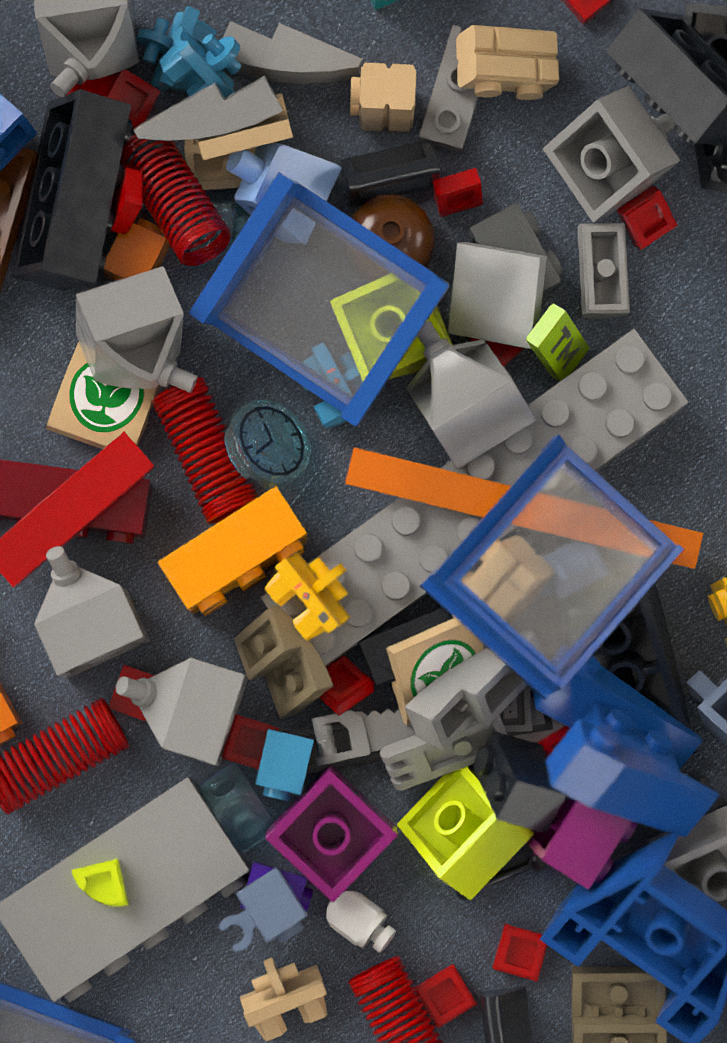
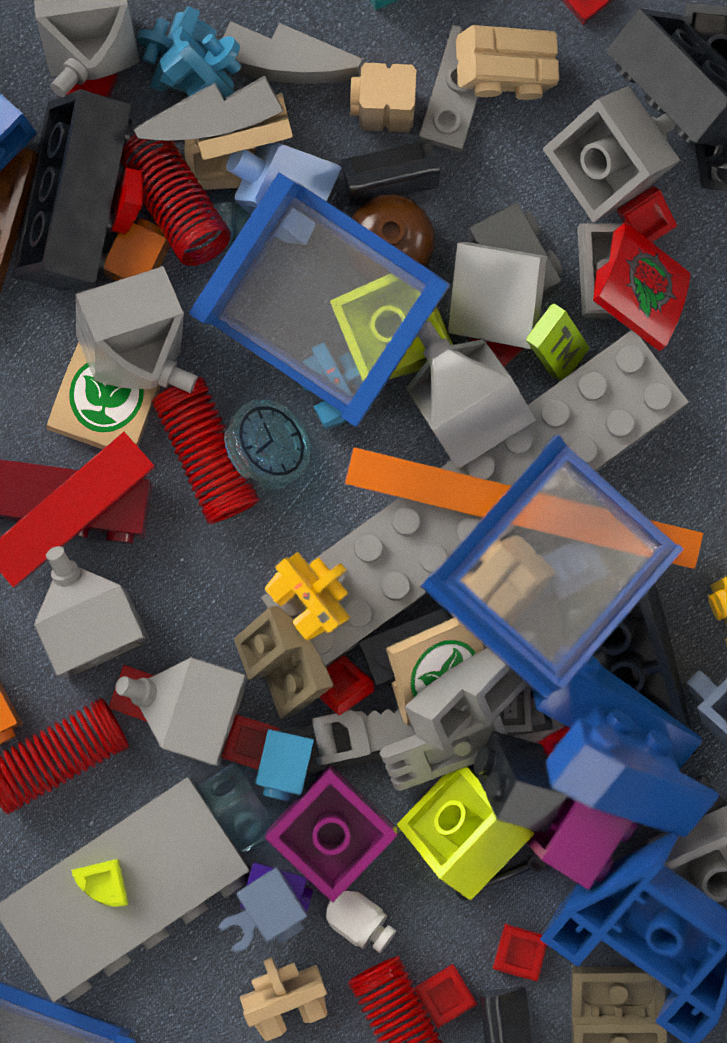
red tile [104,69,161,130] -> none
light orange brick [158,486,308,616] -> none
red tile [432,168,483,217] -> none
none -> red slope [593,222,691,352]

